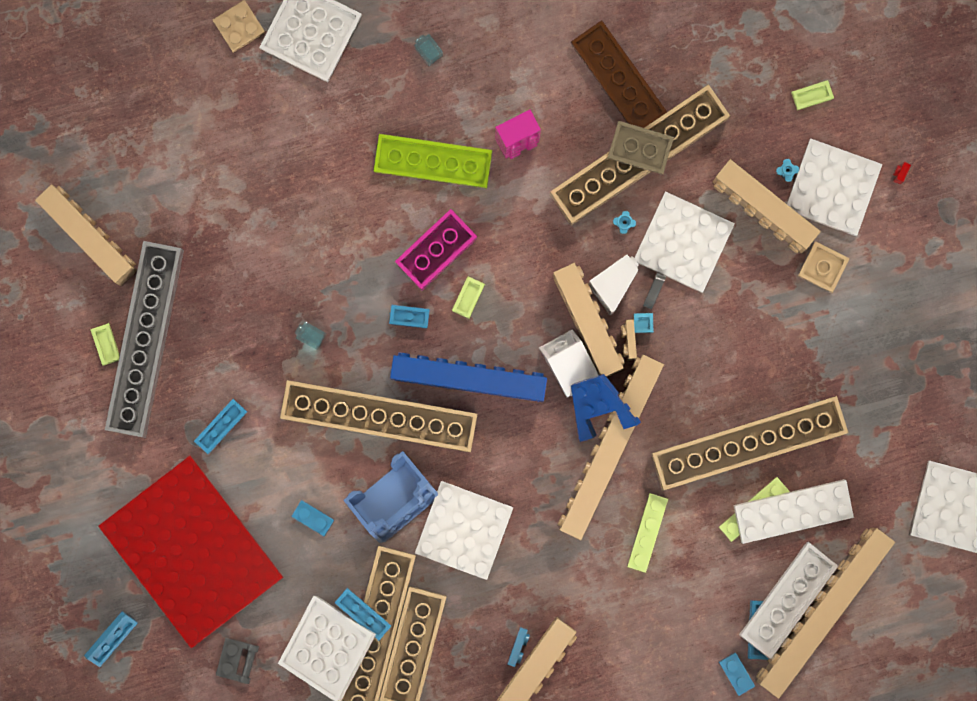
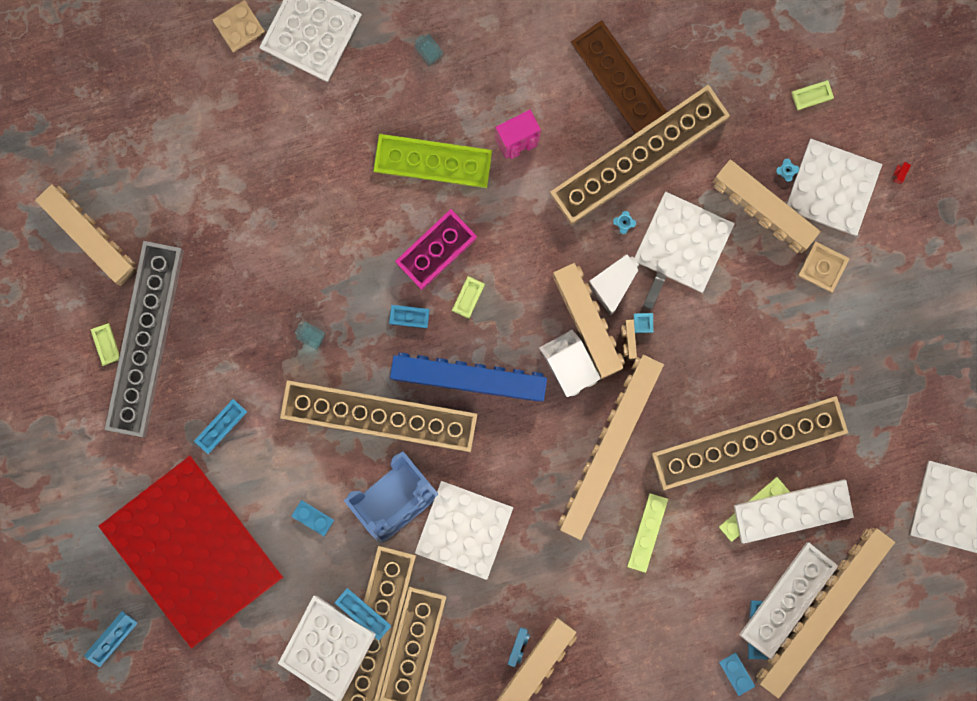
dark grey plate [216,637,259,684] -> none
blue wing [571,374,641,442] -> none
dark tan plate [607,121,674,175] -> none

